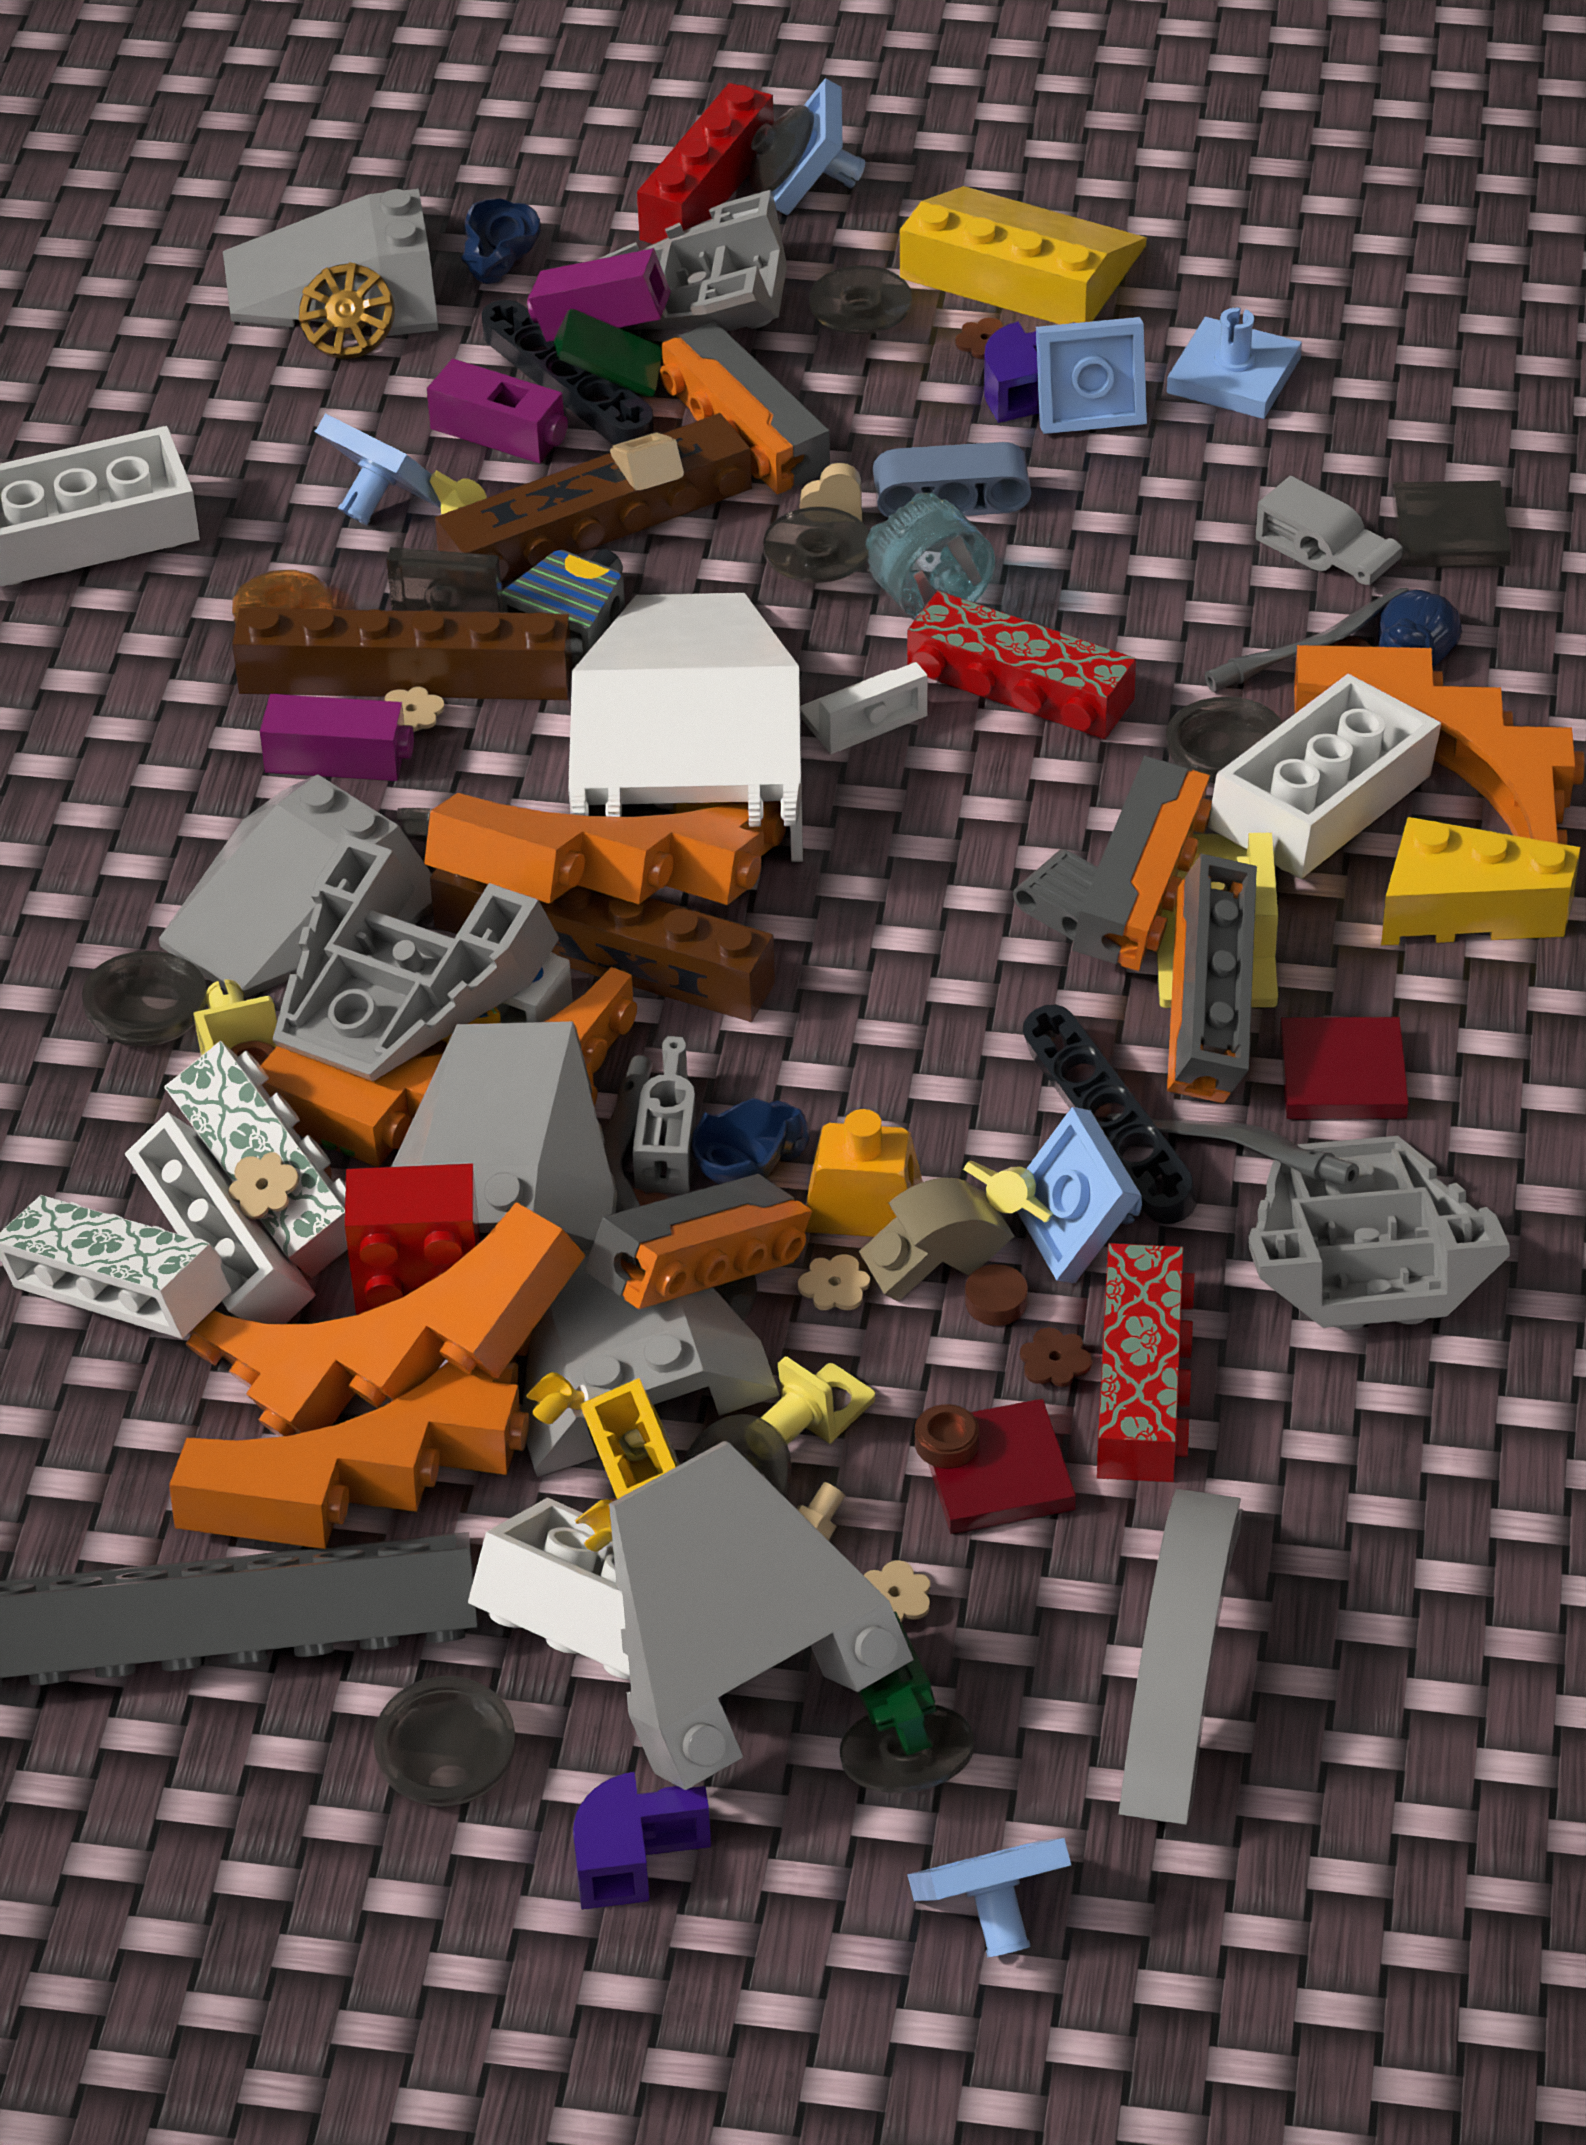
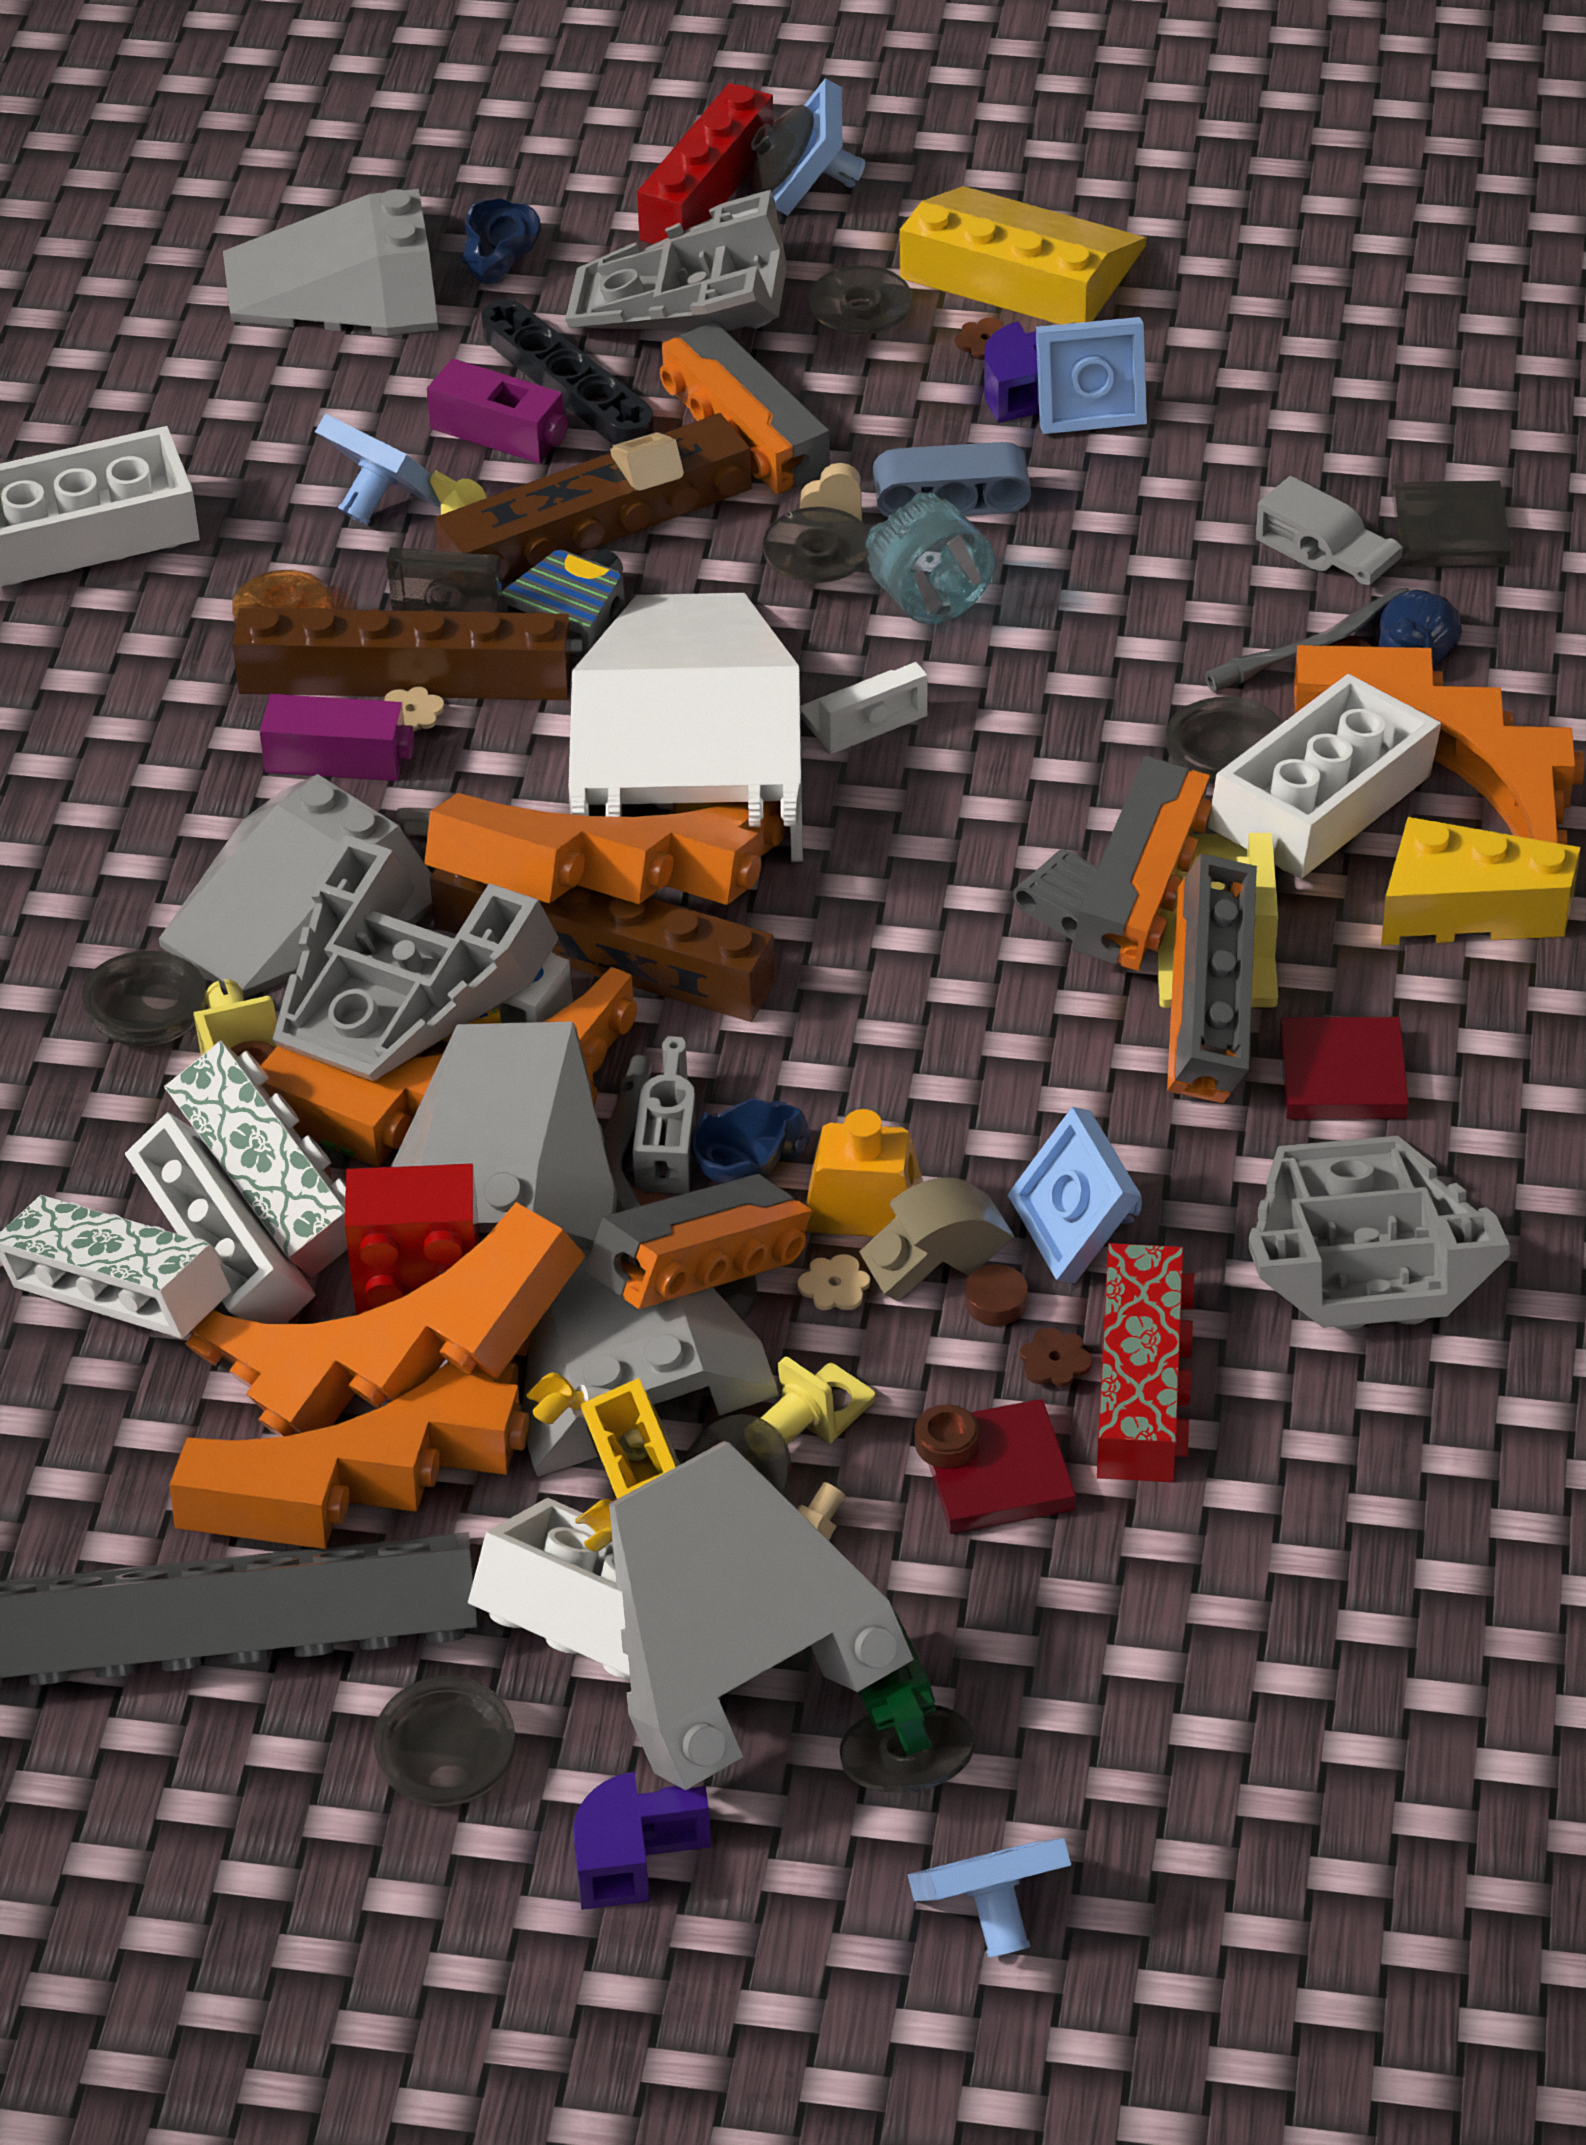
tan plant [228,1152,299,1220] -> none
pearl gold wheel [299,262,395,359] -> none
magenta brick [527,248,671,342] -> none
dark green slope [554,309,662,398] -> none
tan plant [864,1560,930,1622] -> none
red brick [907,590,1136,740] -> none
light yellow piece [963,1161,1053,1223] -> none
black beam [1022,1004,1198,1224] -> none
dark grey piece [1107,1113,1359,1187] -> none
light grey arch [1119,1489,1243,1825] -> none
light blue tile [1167,307,1302,419] -> none

